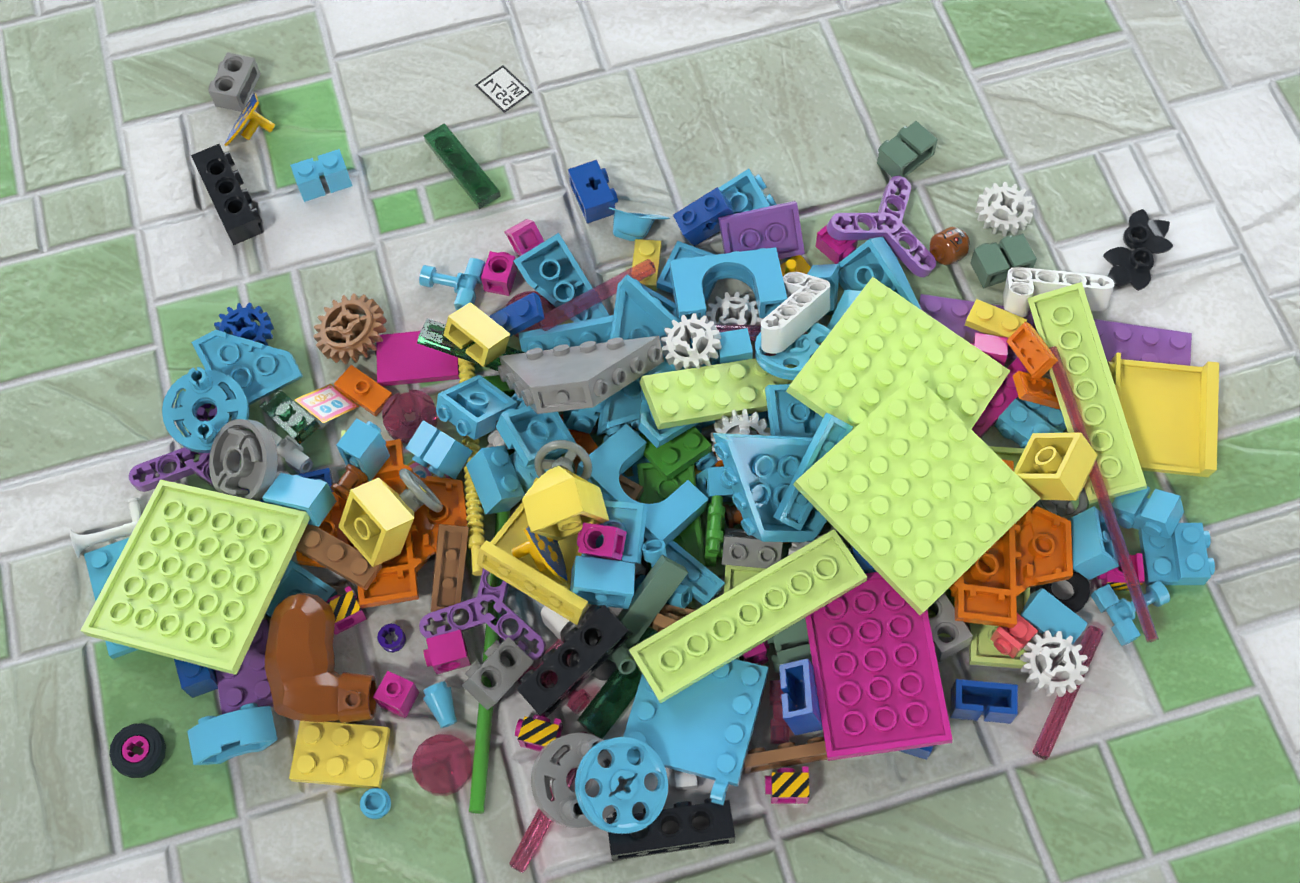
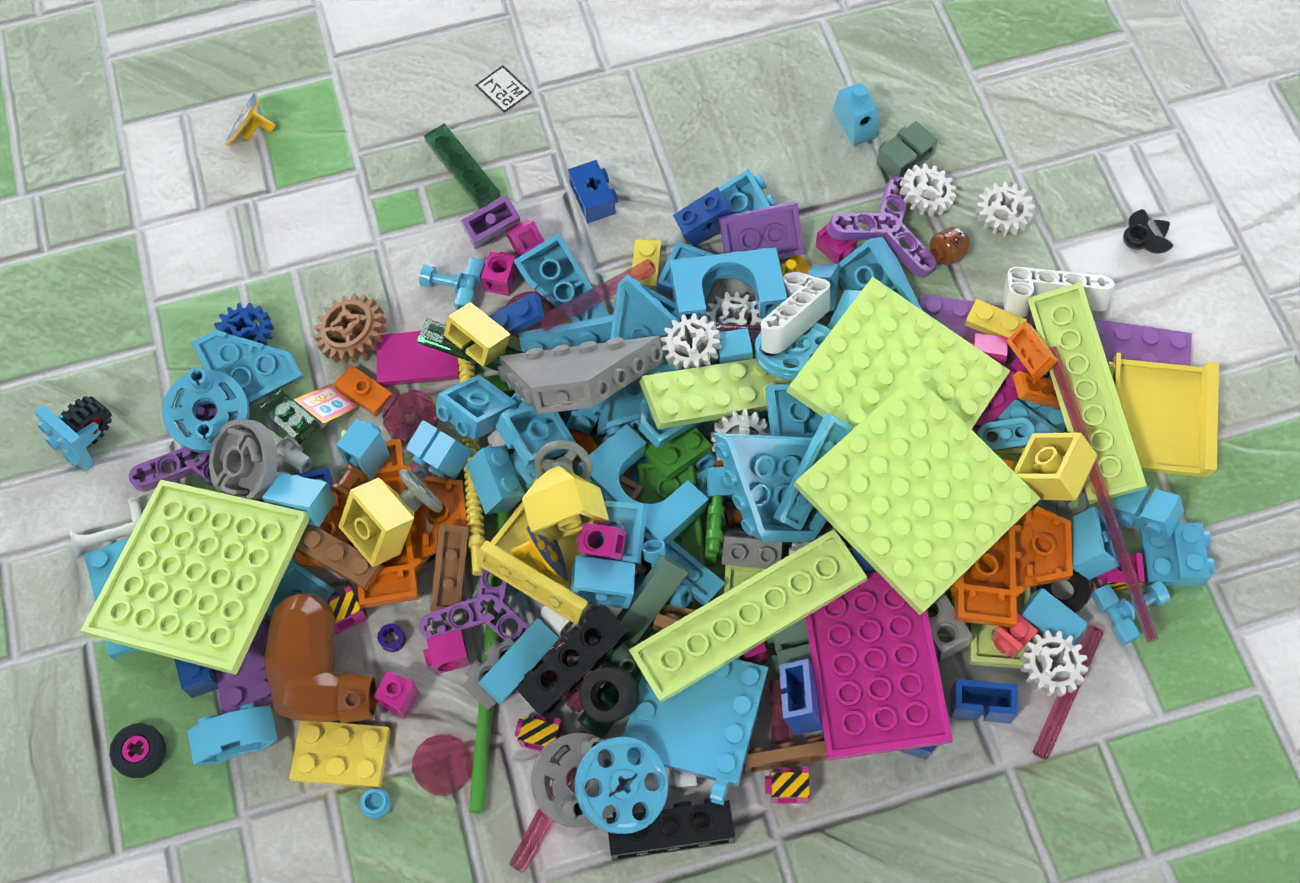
black brick [191,144,262,246] -> none
light grey brick [209,52,261,112] -> none
medium azure piece [290,149,353,202] -> none
medium azure cone [423,681,458,729] -> none
medium azure piece [609,207,670,241] -> none
sand green piece [970,234,1037,289] -> none
black plate [1103,247,1154,291] -> none
none -> medium azure plate [34,396,112,472]
none -> medium lavender brick [461,195,520,249]
none -> medium azure tile [478,618,559,704]
none -> black tyre [579,666,639,723]
none -> medium azure torso [833,83,878,146]
none -> white gear [900,164,957,217]
none -> medium azure plate [977,417,1036,451]

